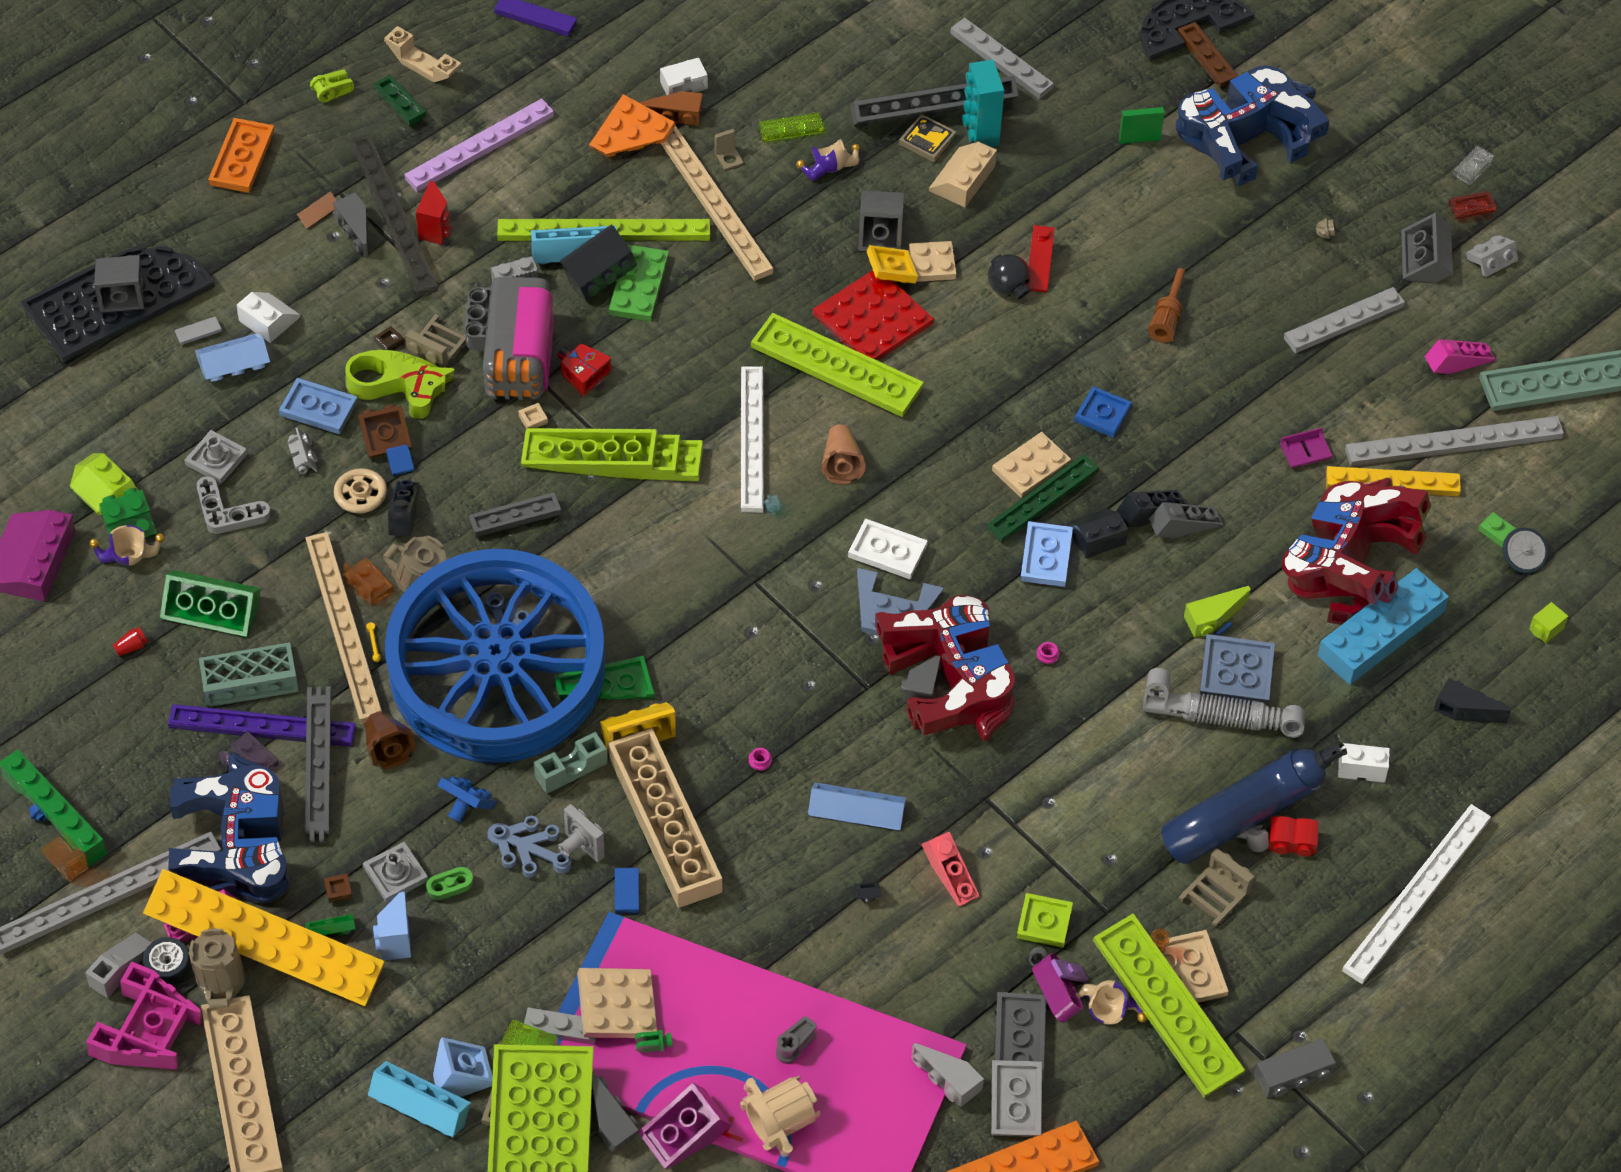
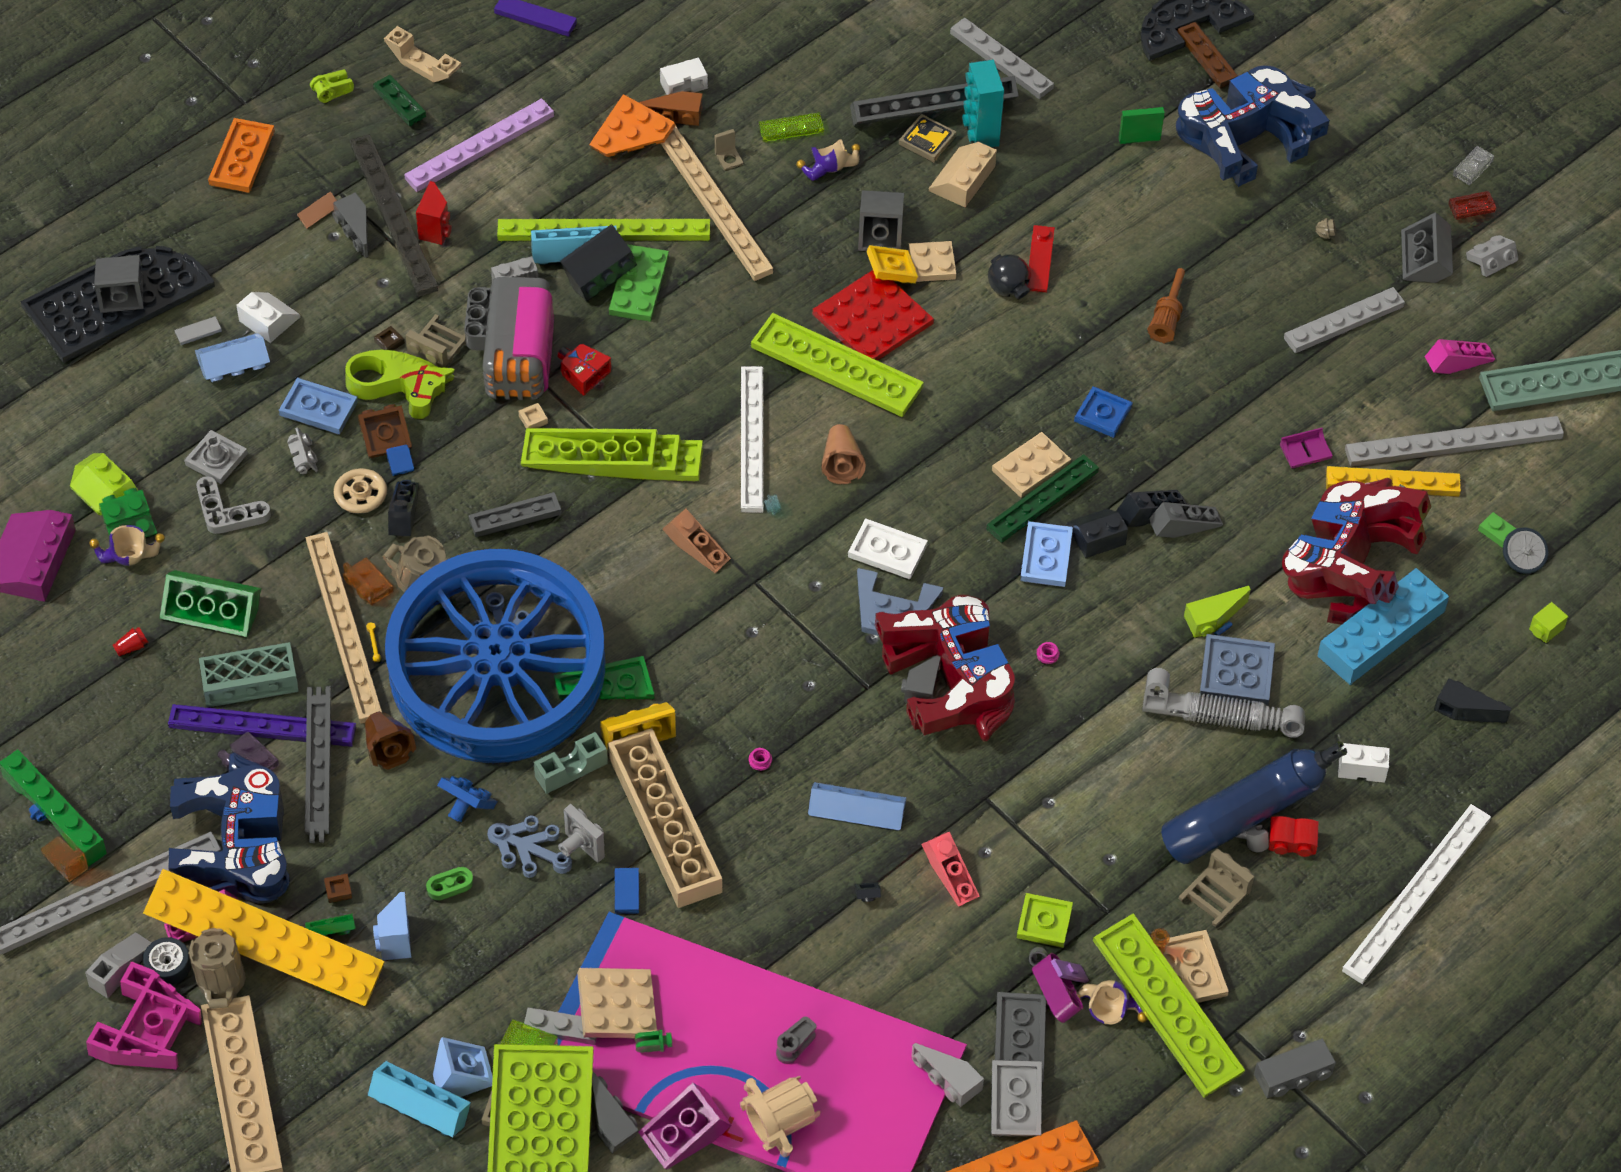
light grey plate [363,842,428,903] -> none
none -> nougat slope [662,509,731,573]

